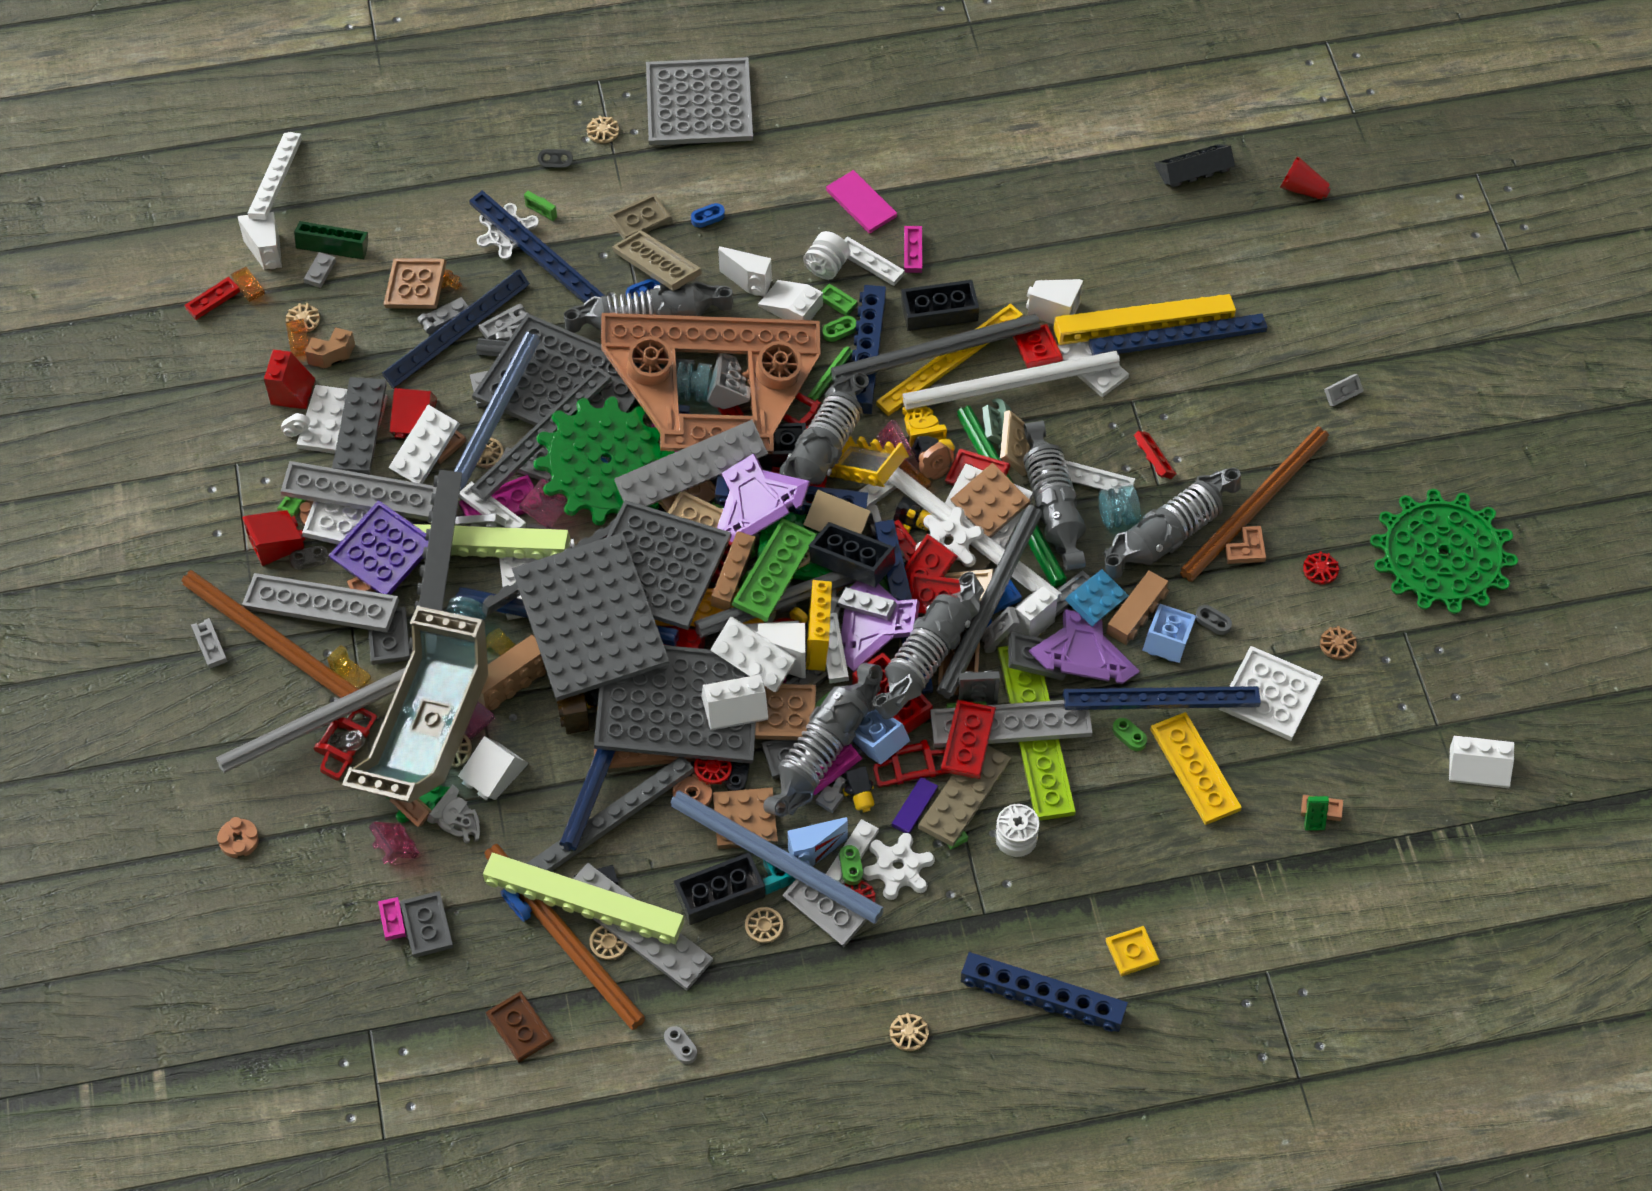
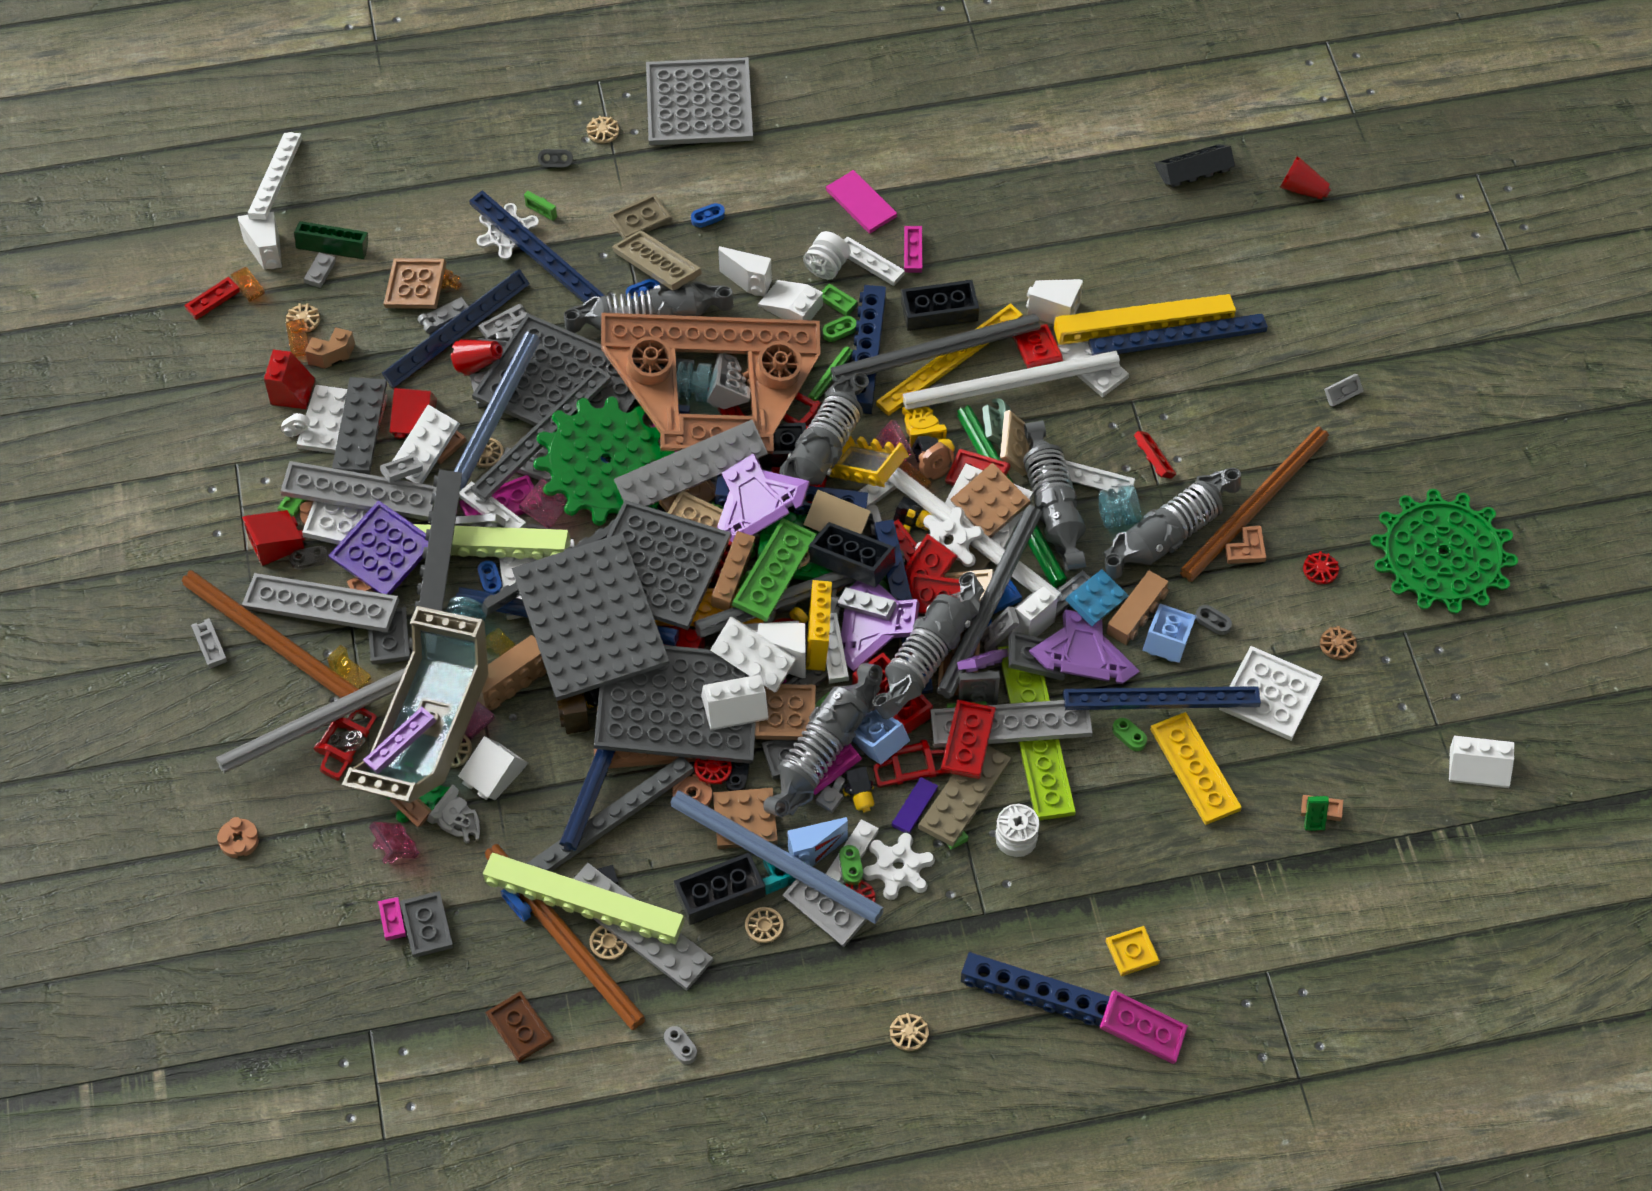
none -> medium lavender plate [363,707,436,774]
none -> light grey plate [380,454,423,483]
none -> red cone [451,340,503,376]
none -> blue plate [478,561,502,594]
none -> medium lavender plate [957,649,1009,672]
none -> dark pink tile [1100,990,1188,1064]

